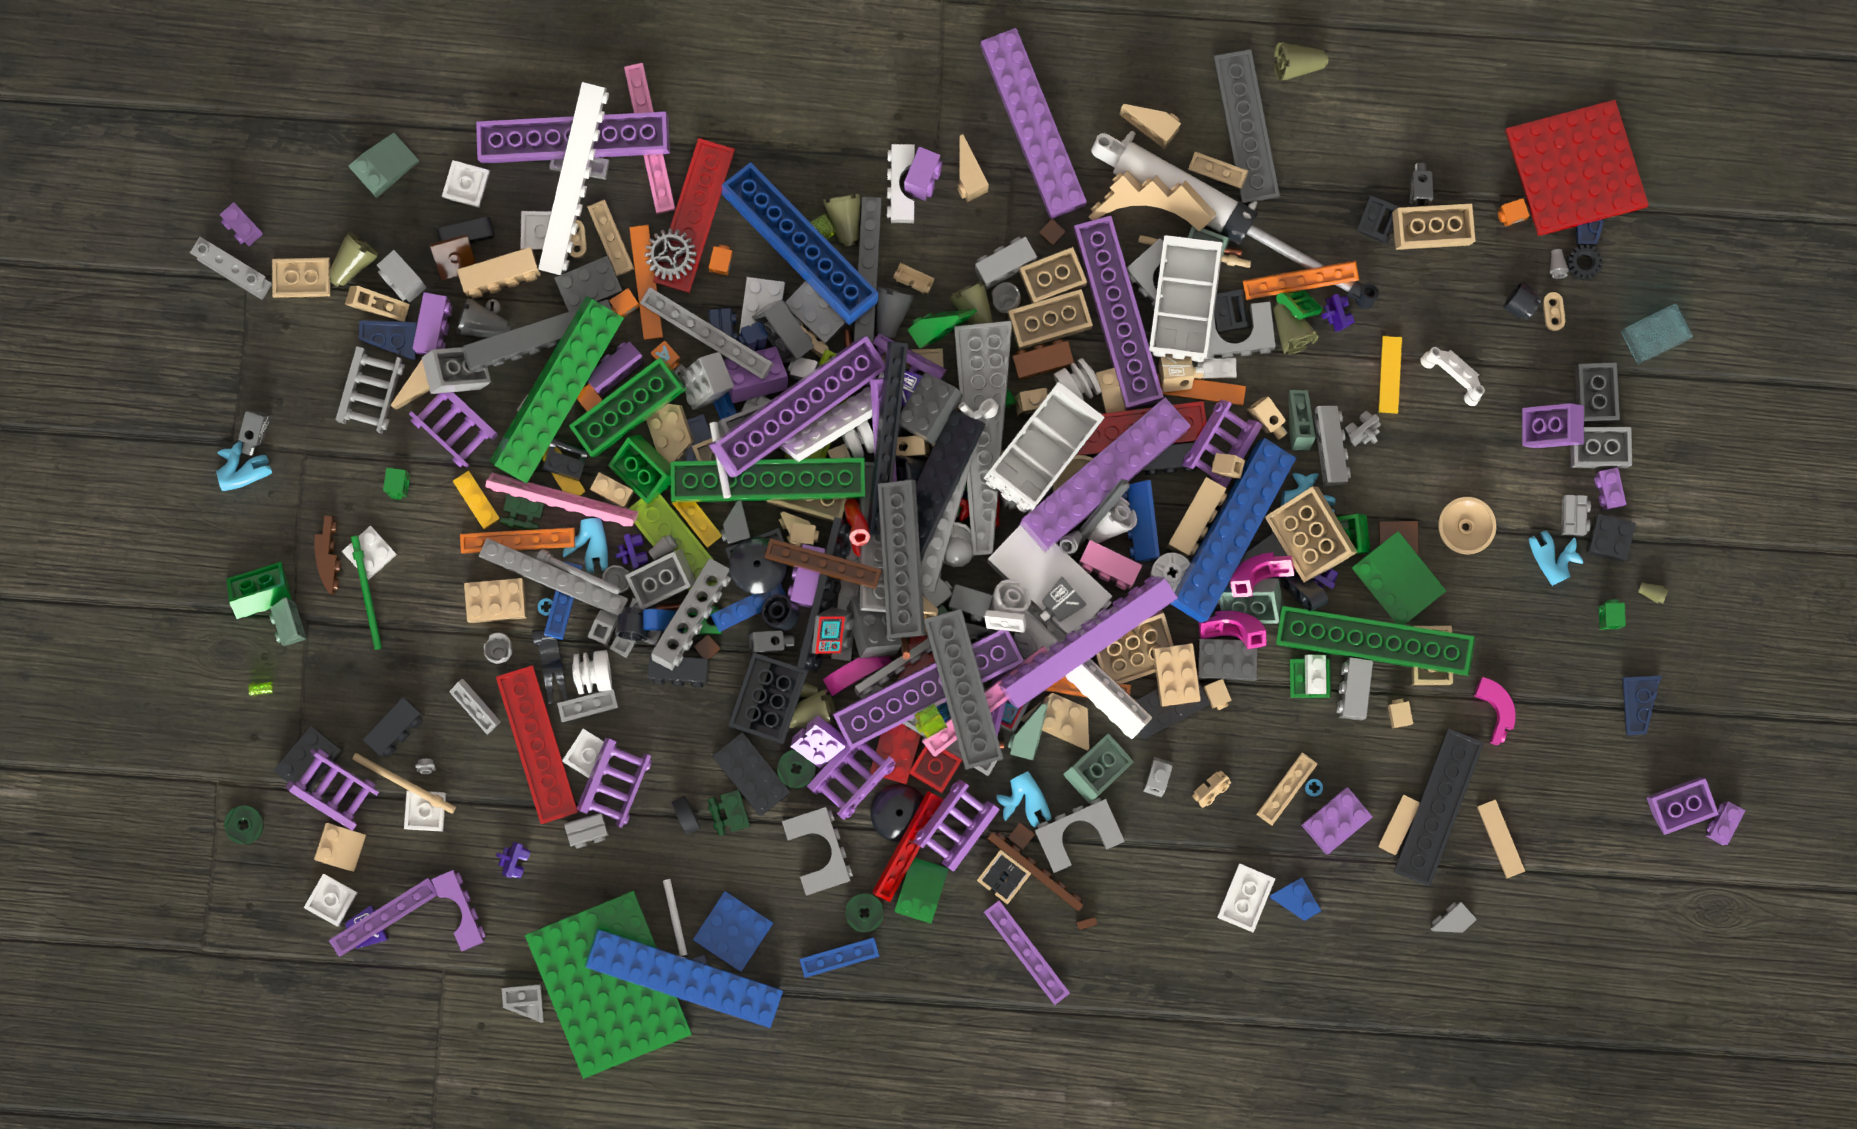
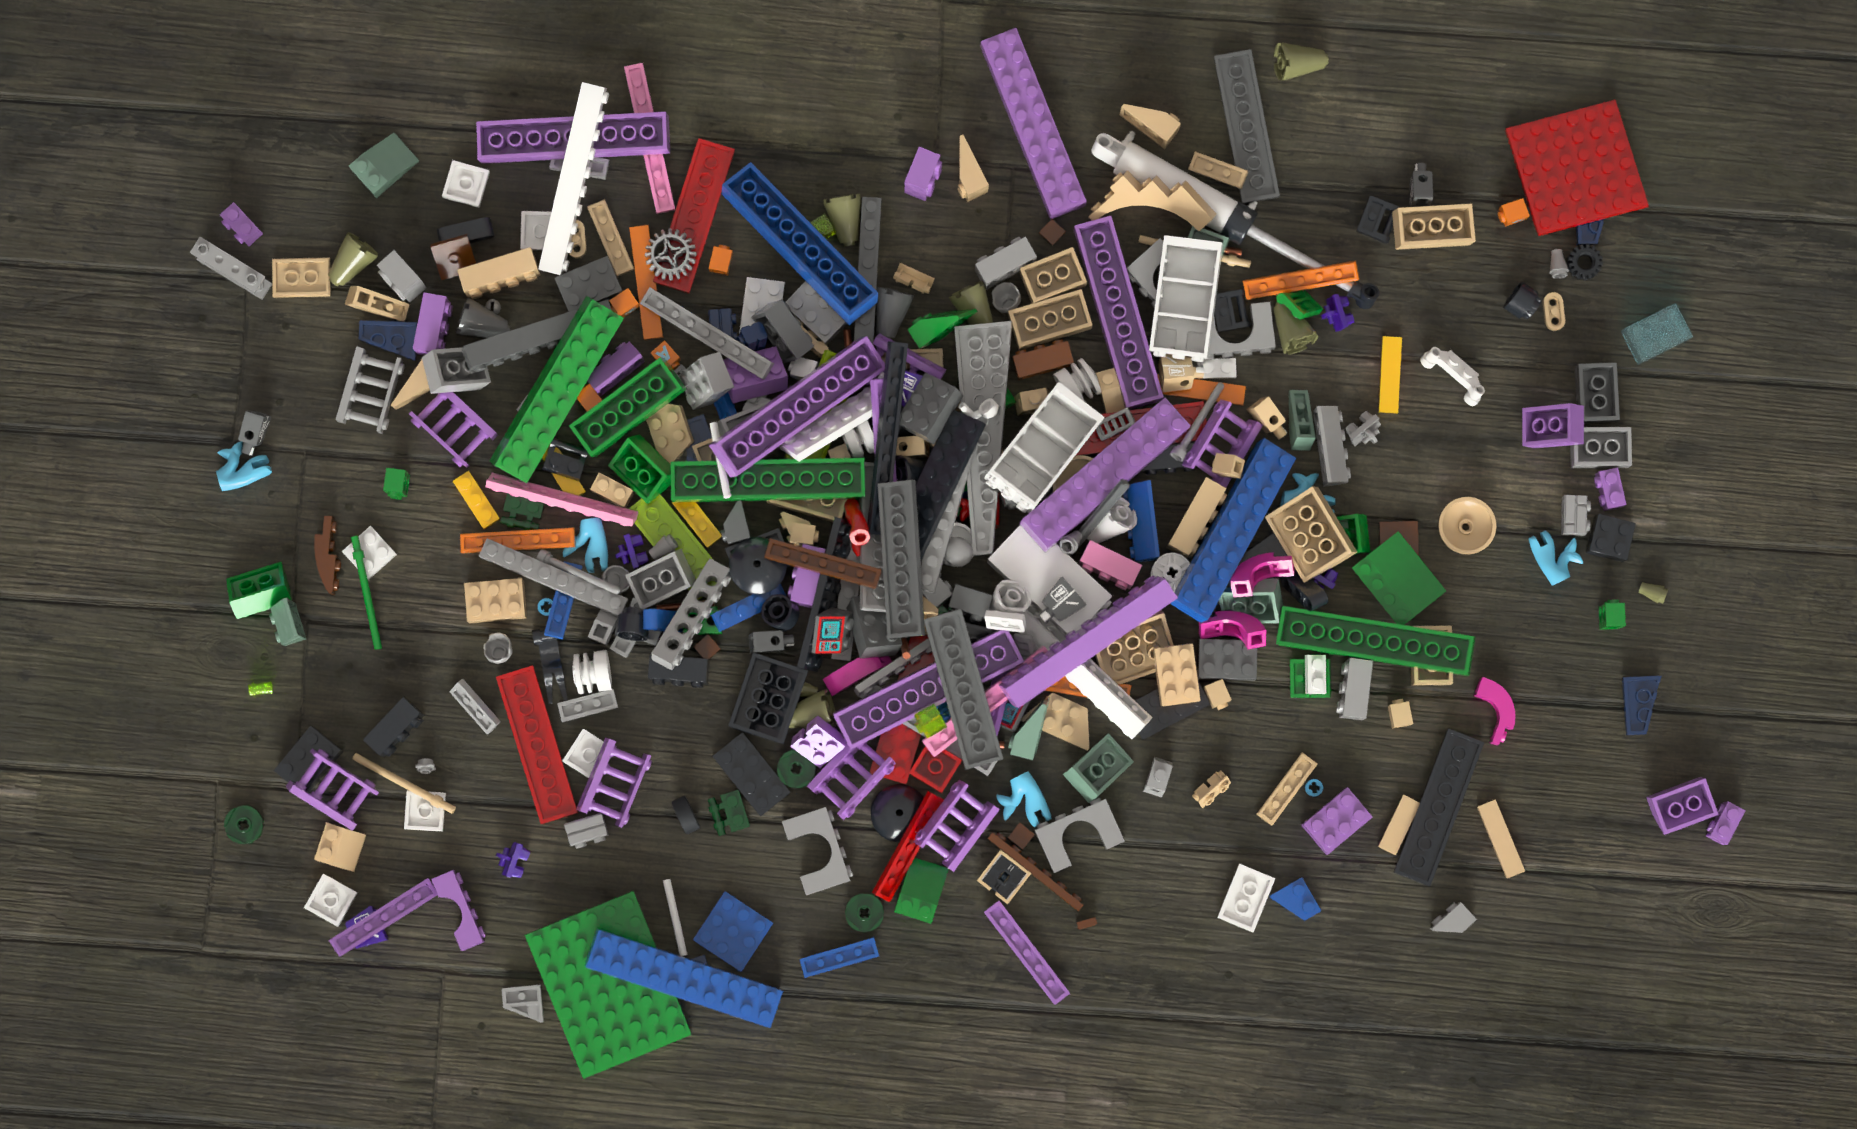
white arch [887,144,915,223] -> none
none -> light grey slope [1096,407,1136,441]
none -> light grey piece [1170,382,1224,462]

